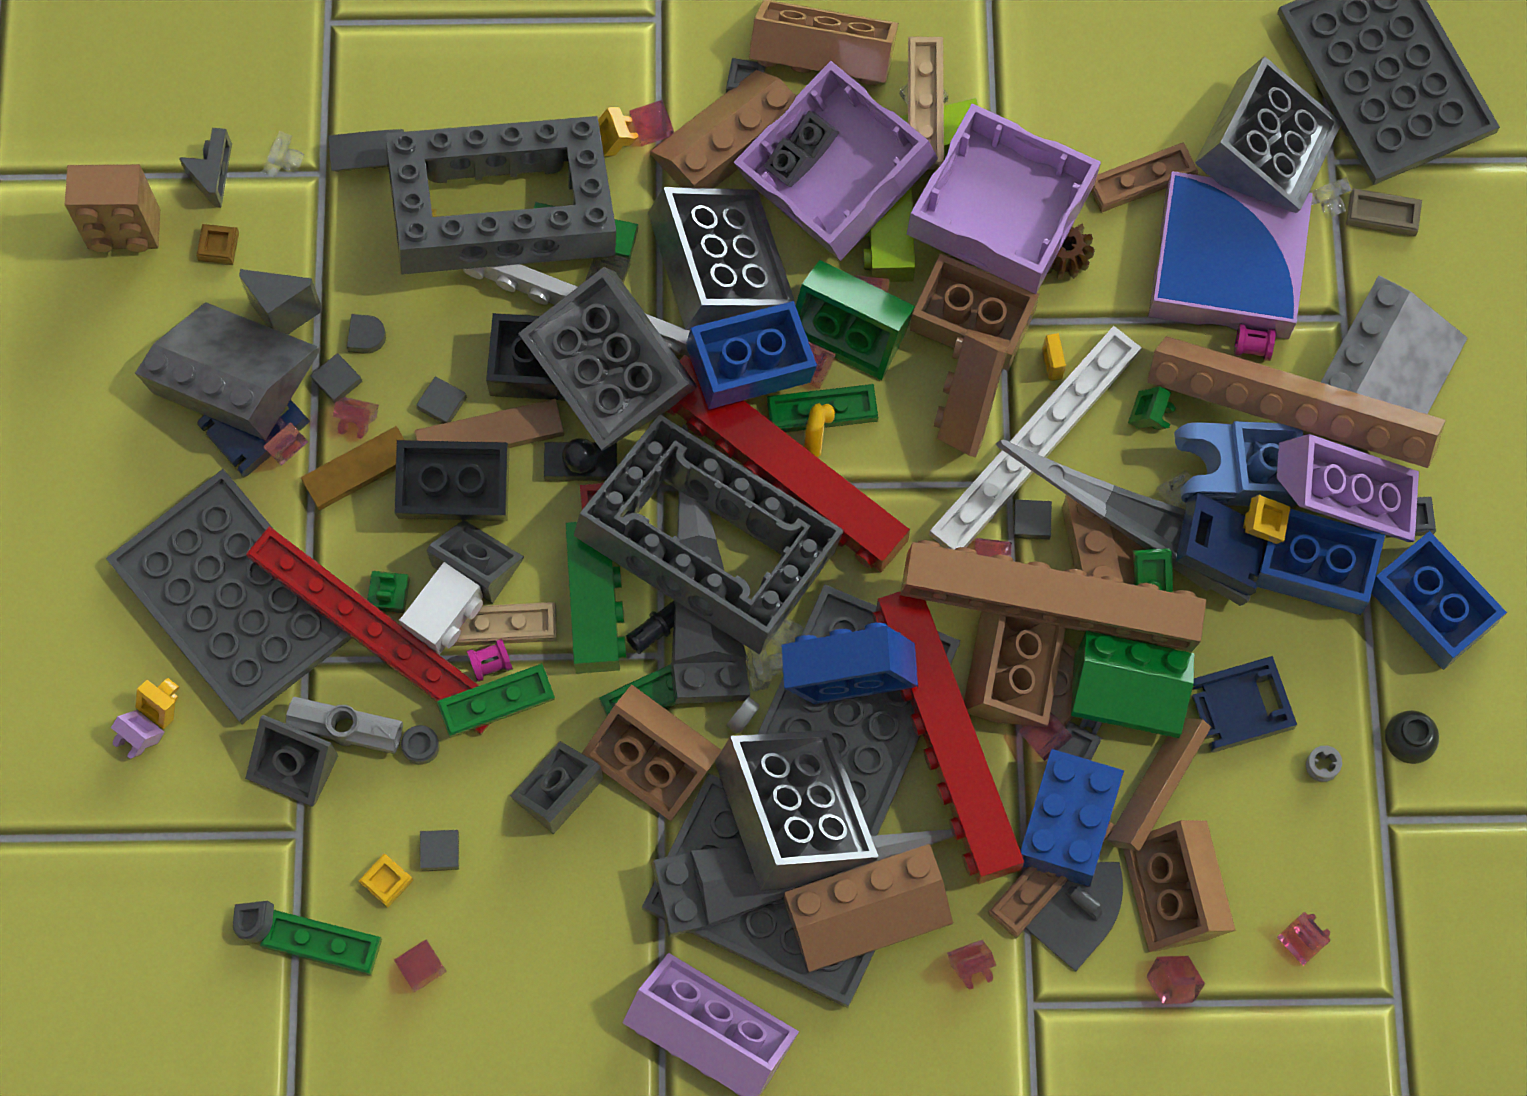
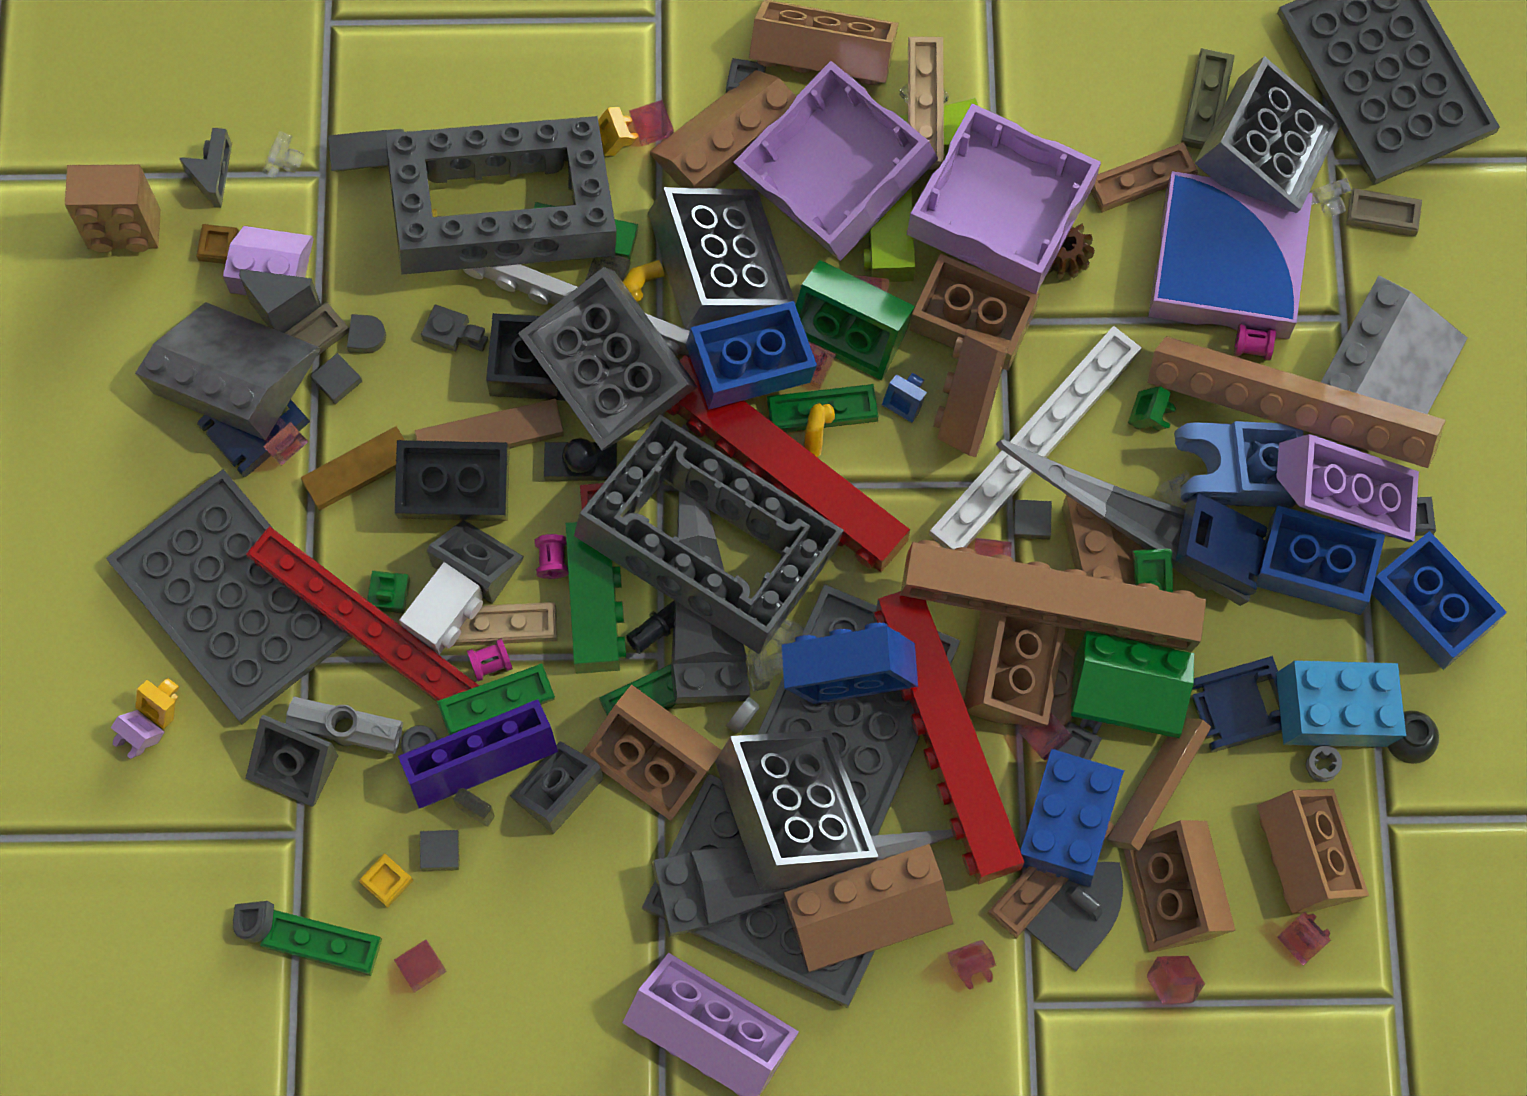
clear pink tile [333,397,379,439] -> none
dark grey tile [416,376,467,424] -> none
dark grey slope [764,111,840,187] -> none
yellow tile [1042,333,1066,381] -> none
yellow tile [1243,495,1290,544] -> none
none -> lavender slope [223,226,313,295]
none -> dark tan tile [285,302,349,356]
none -> dark purple brick [398,699,558,809]
none -> dark grey plate [421,304,488,352]
none -> clear smoke tile [453,788,495,827]
none -> dark pink bush [534,534,569,579]
none -> yellow arm [623,260,665,302]
none -> blue tile [882,373,927,423]
none -> olive tile [1181,48,1235,150]
none -> medium nougat slope [1257,789,1369,913]
none -> dark azure brick [1276,660,1406,747]

